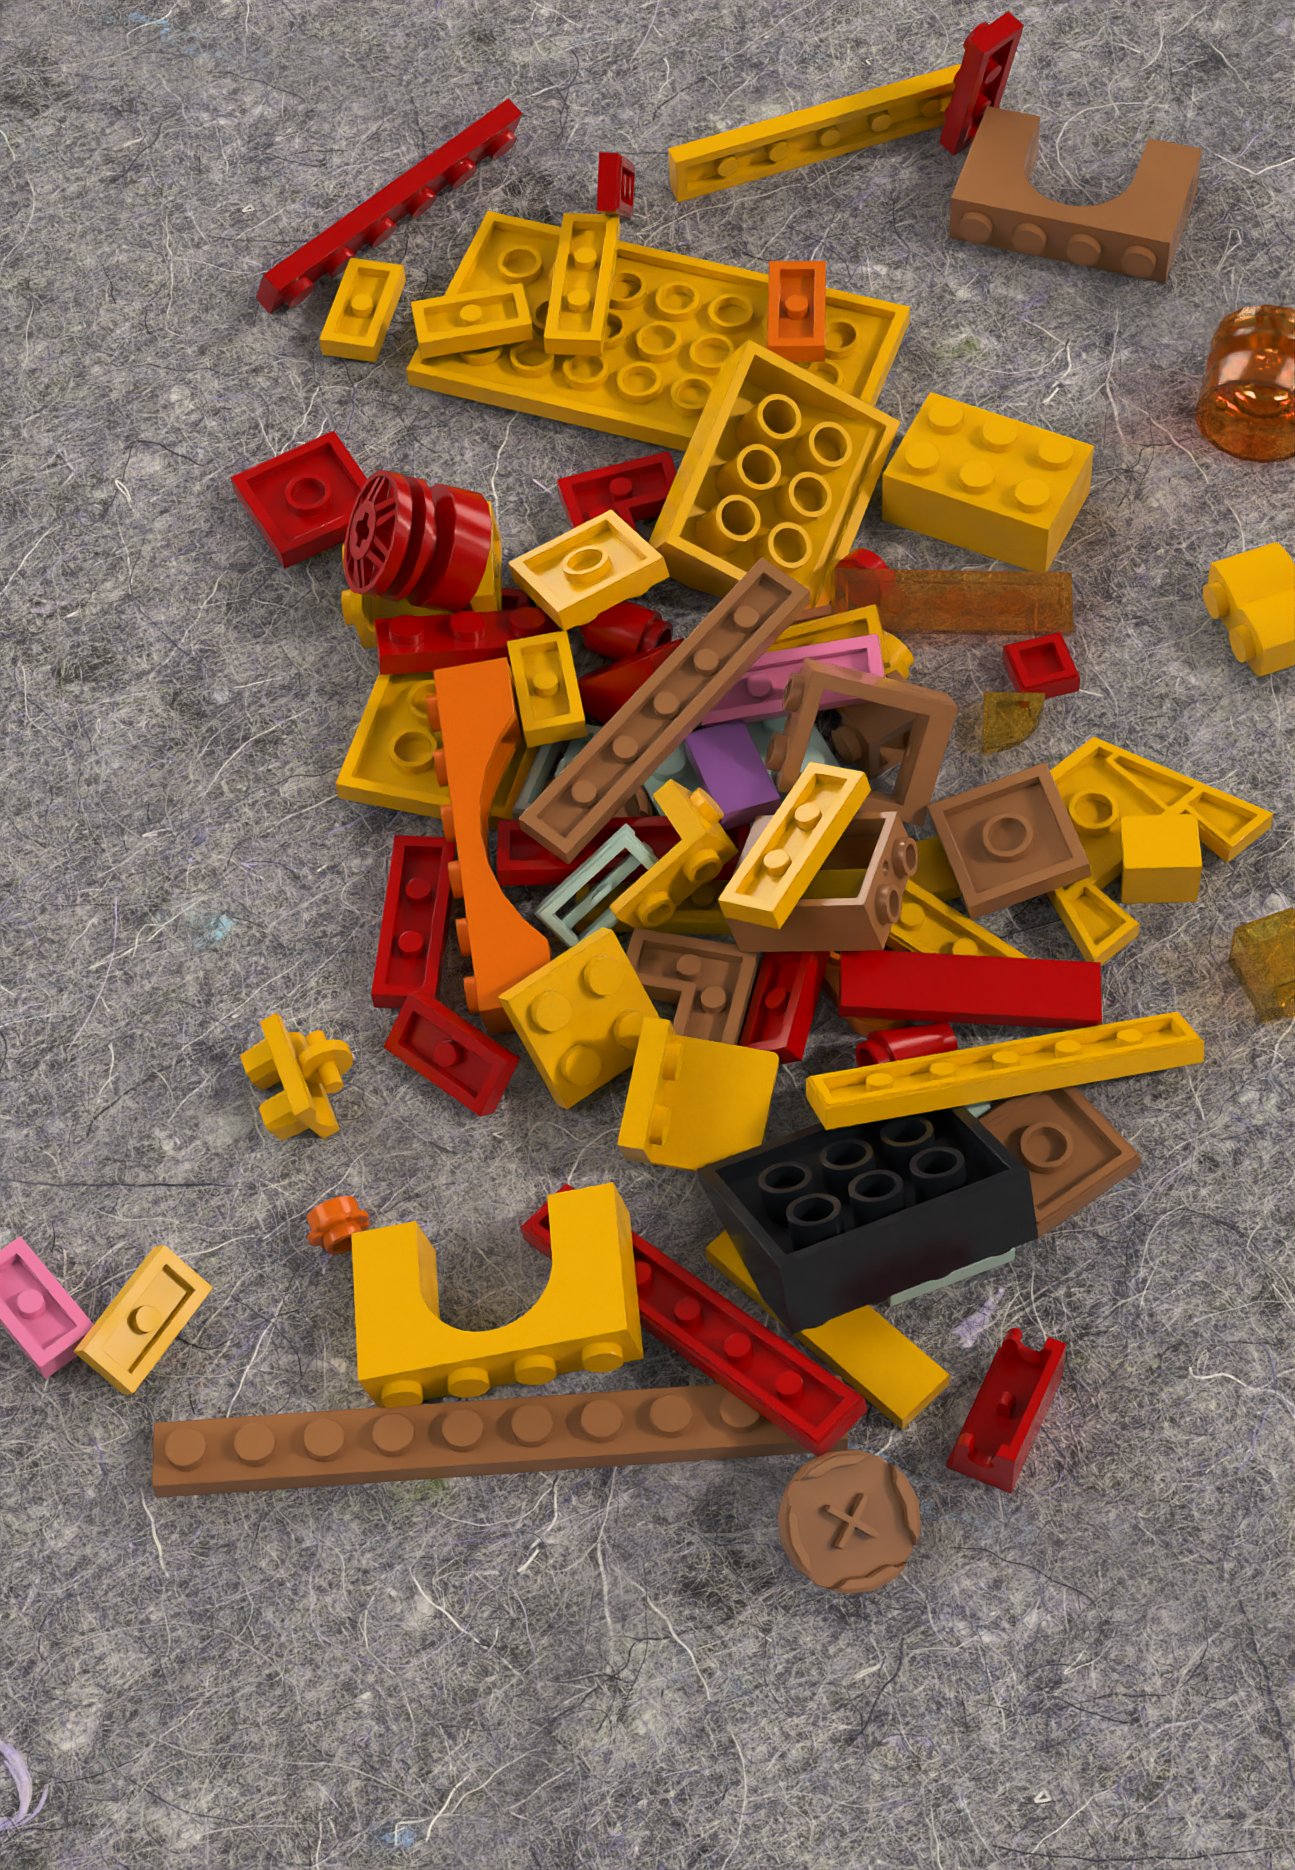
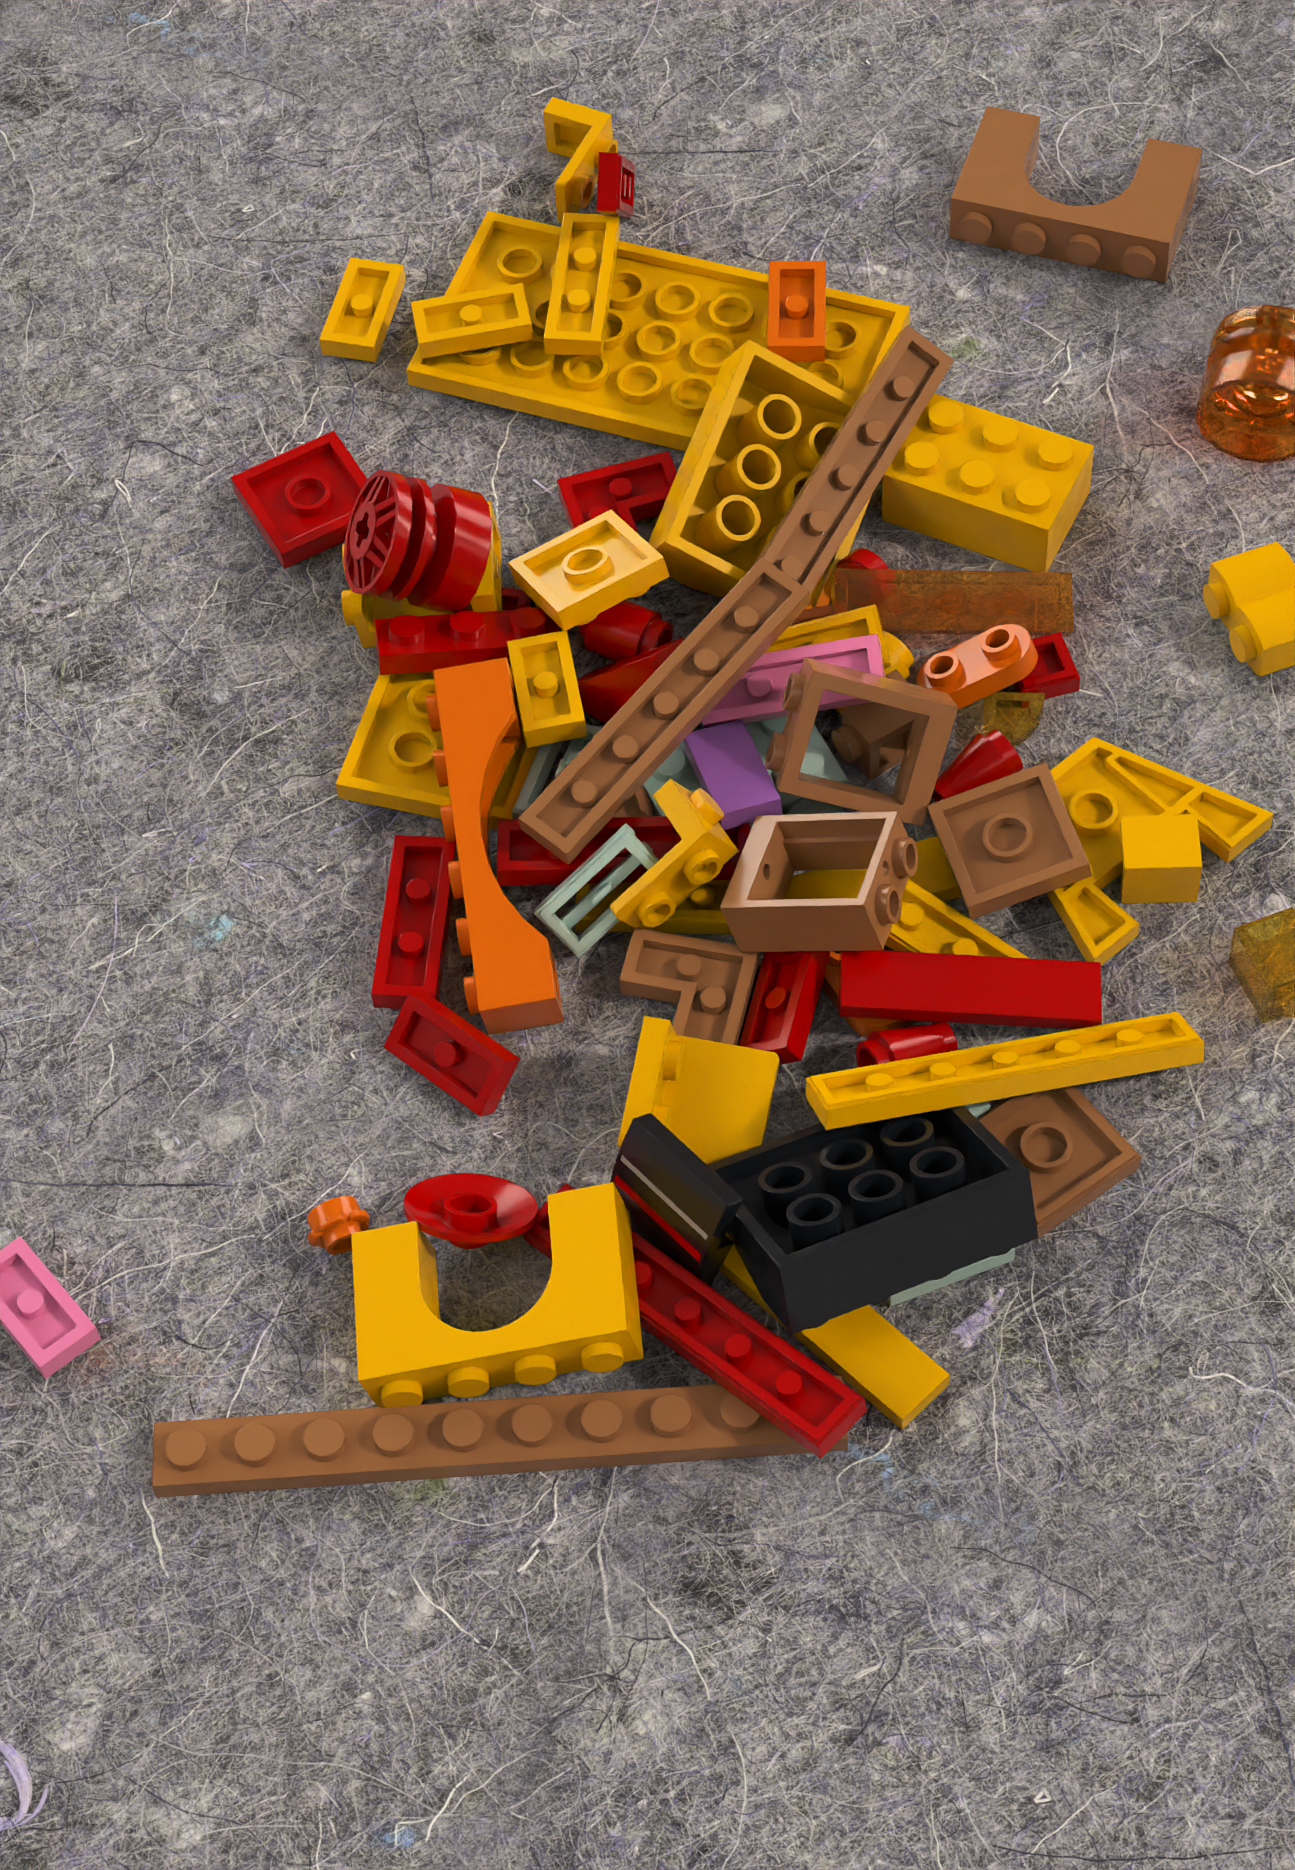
yellow plate [73,1245,213,1395] -> none
yellow hips [239,1013,354,1141] -> none
red plate [256,98,523,314] -> none
yellow plate [498,927,660,1110] -> none
yellow plate [668,64,961,202] -> none
yellow plate [718,762,871,929] -> none
medium nougat tile [778,1449,921,1594] -> none
red plate [939,11,1024,156] -> none
red hinge [946,1328,1067,1494] -> none
none -> red dish [403,1173,538,1249]
none -> yellow bracket [543,97,618,223]
none -> black slope [610,1113,744,1287]
none -> medium nougat plate [752,325,954,626]
none -> orange plate [916,624,1038,710]
none -> red cone [932,729,1023,802]

